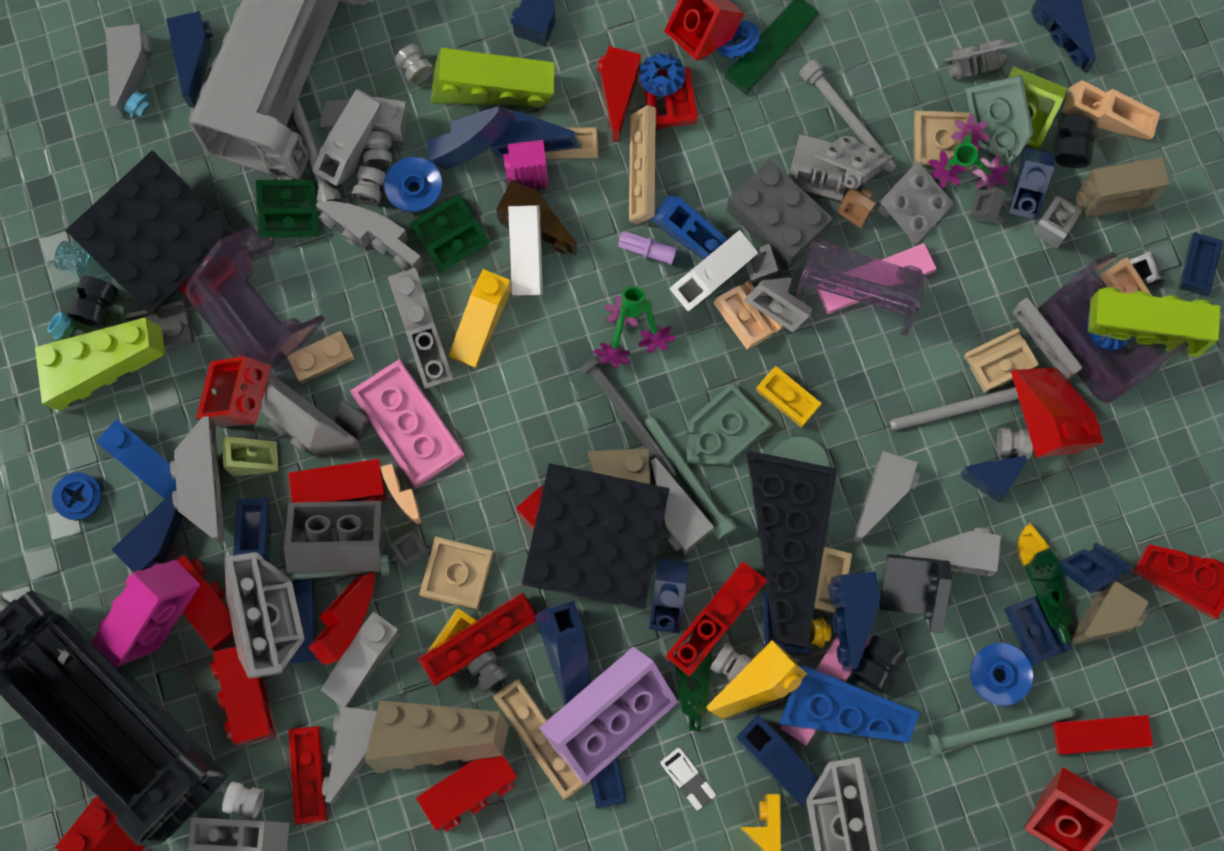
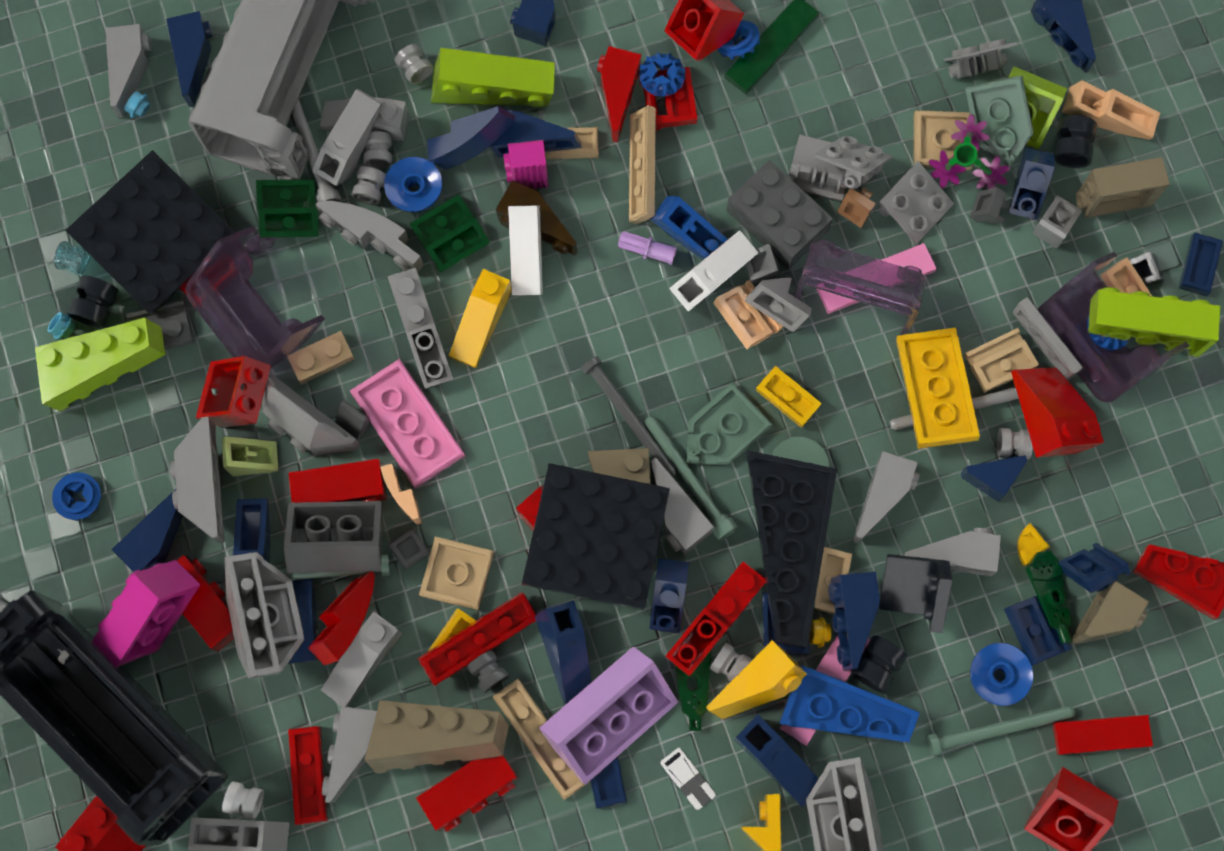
blue slope [96,419,176,499] -> none
red brick [211,646,276,746] -> none
plant [593,286,676,368] -> none
light grey piece [799,59,896,172] -> none
none -> yellow plate [896,327,980,449]

